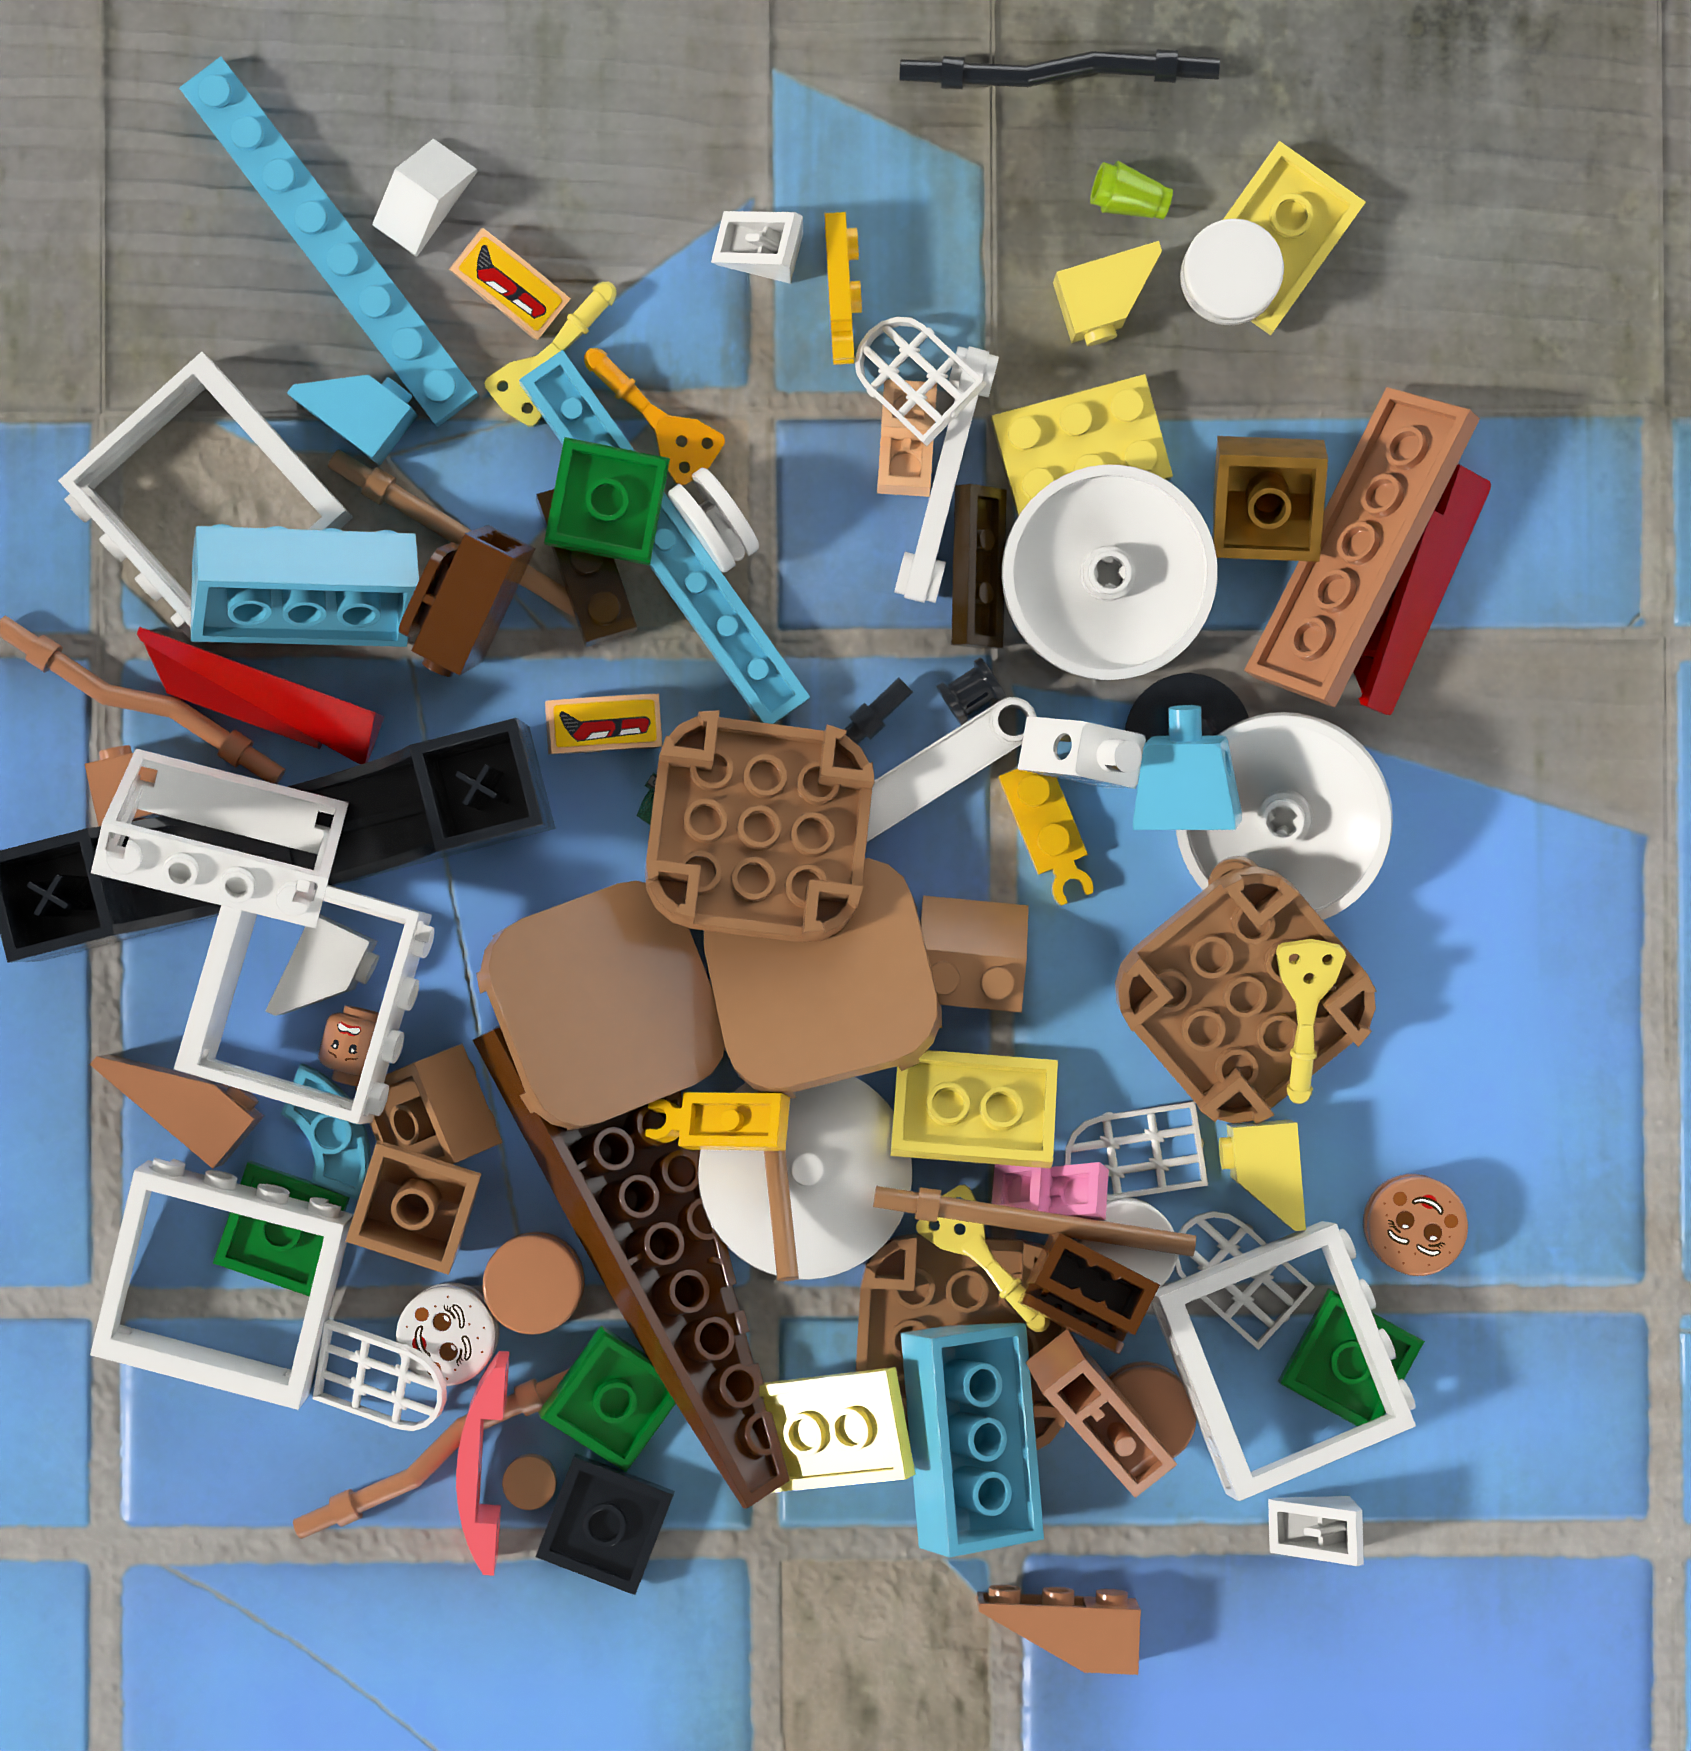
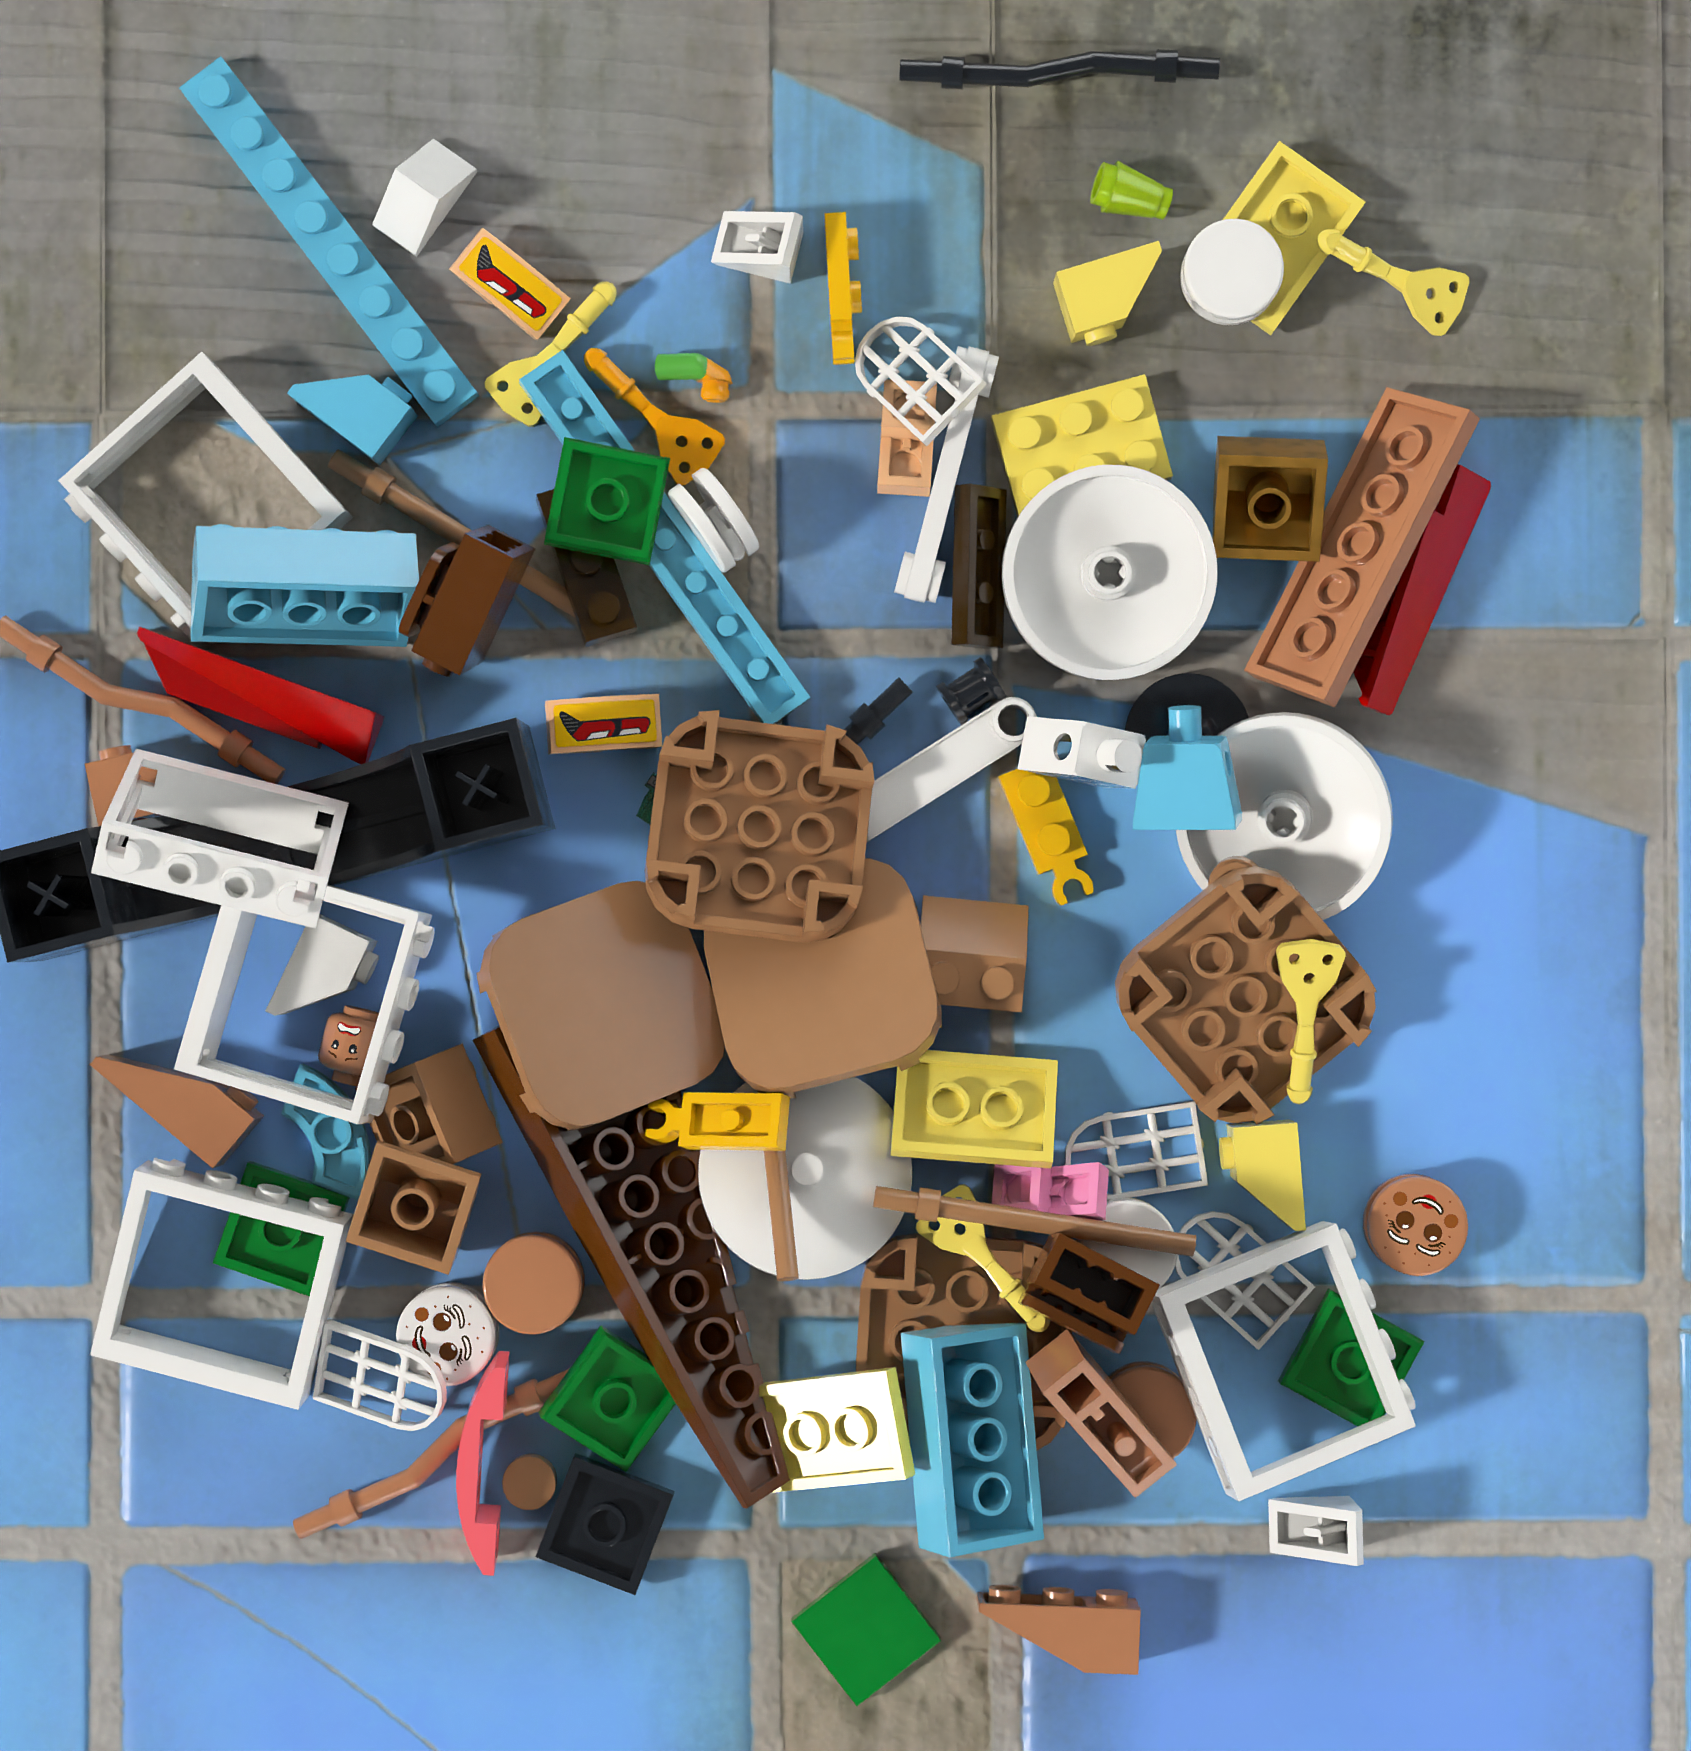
none -> arm [655,353,733,403]
none -> green tile [791,1552,941,1706]
none -> light yellow piece [1317,229,1469,336]

